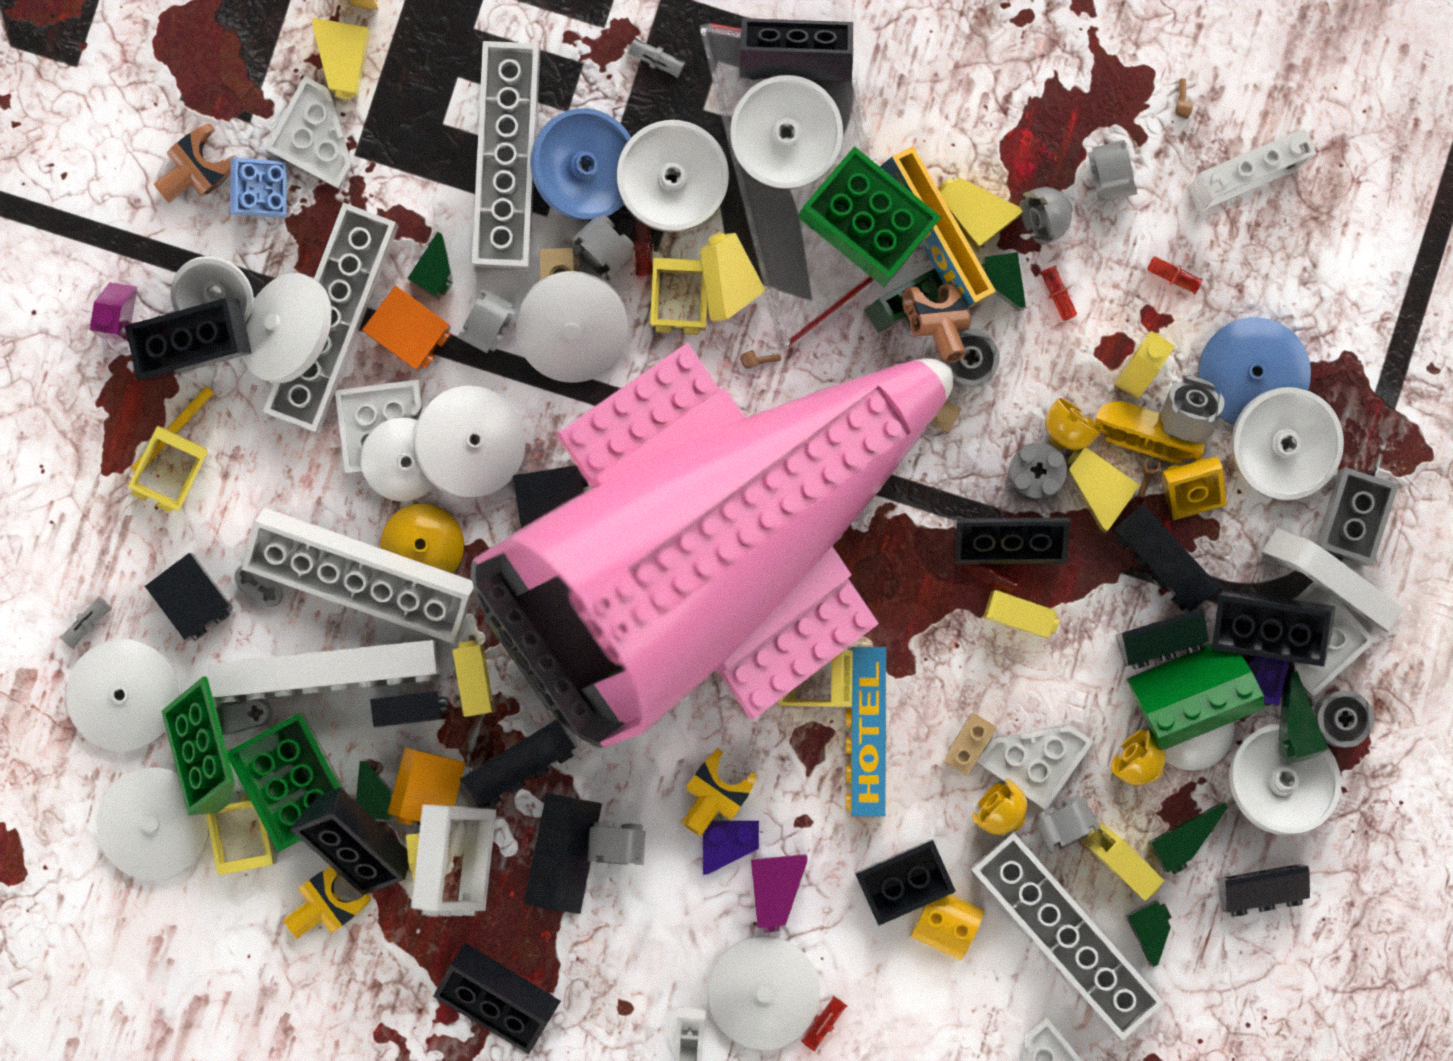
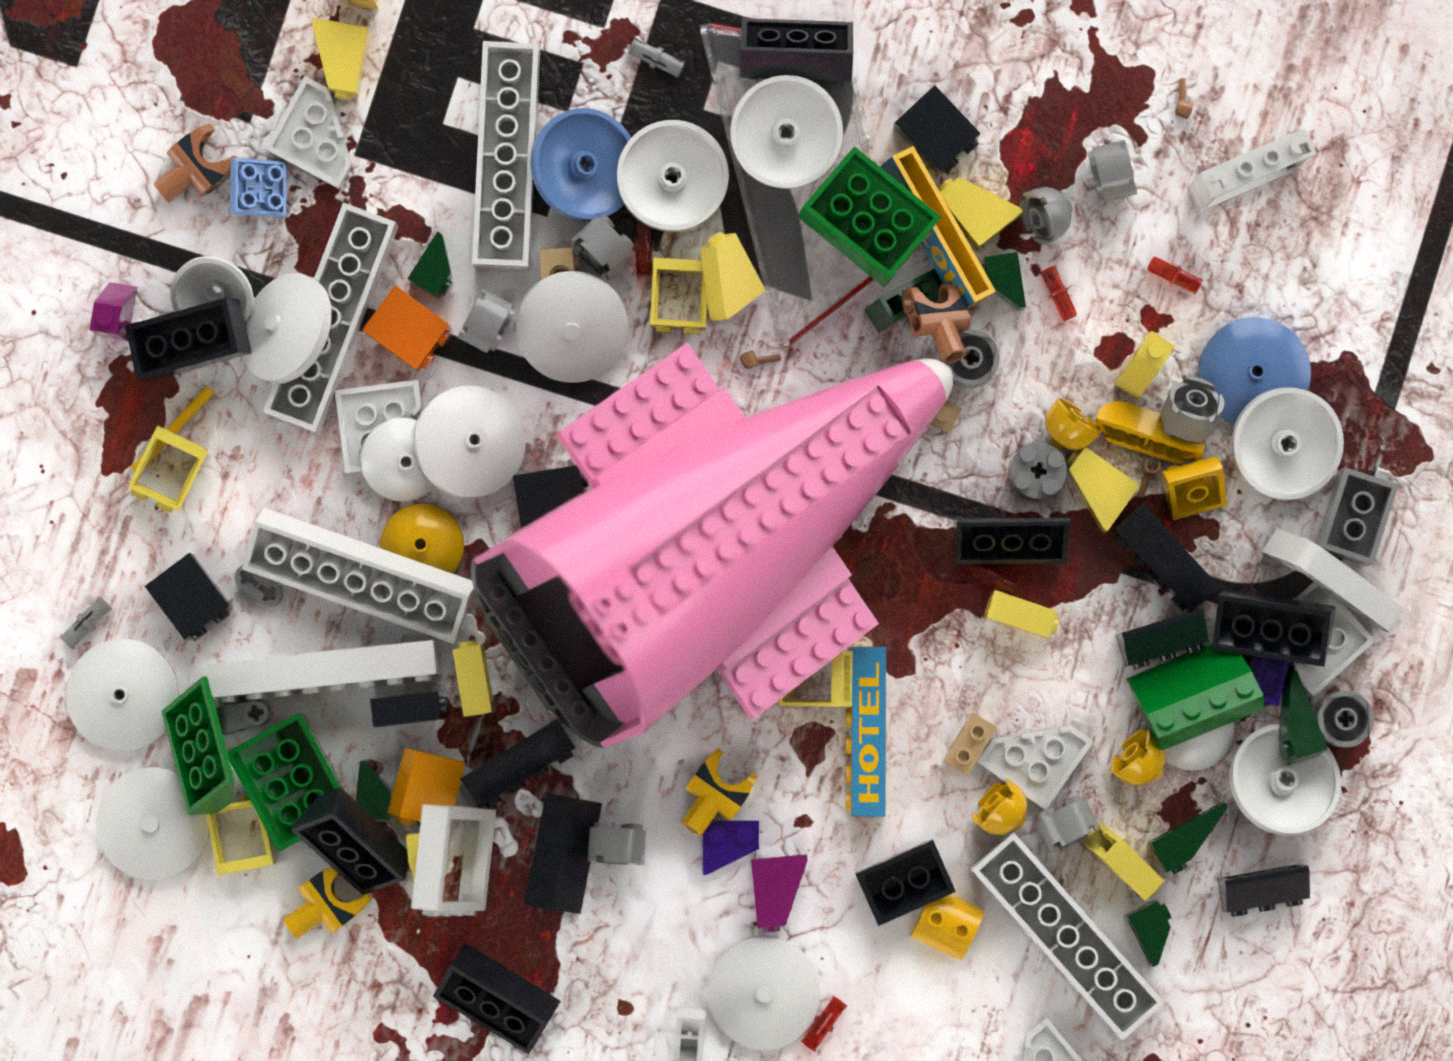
none -> black brick [893,85,981,176]

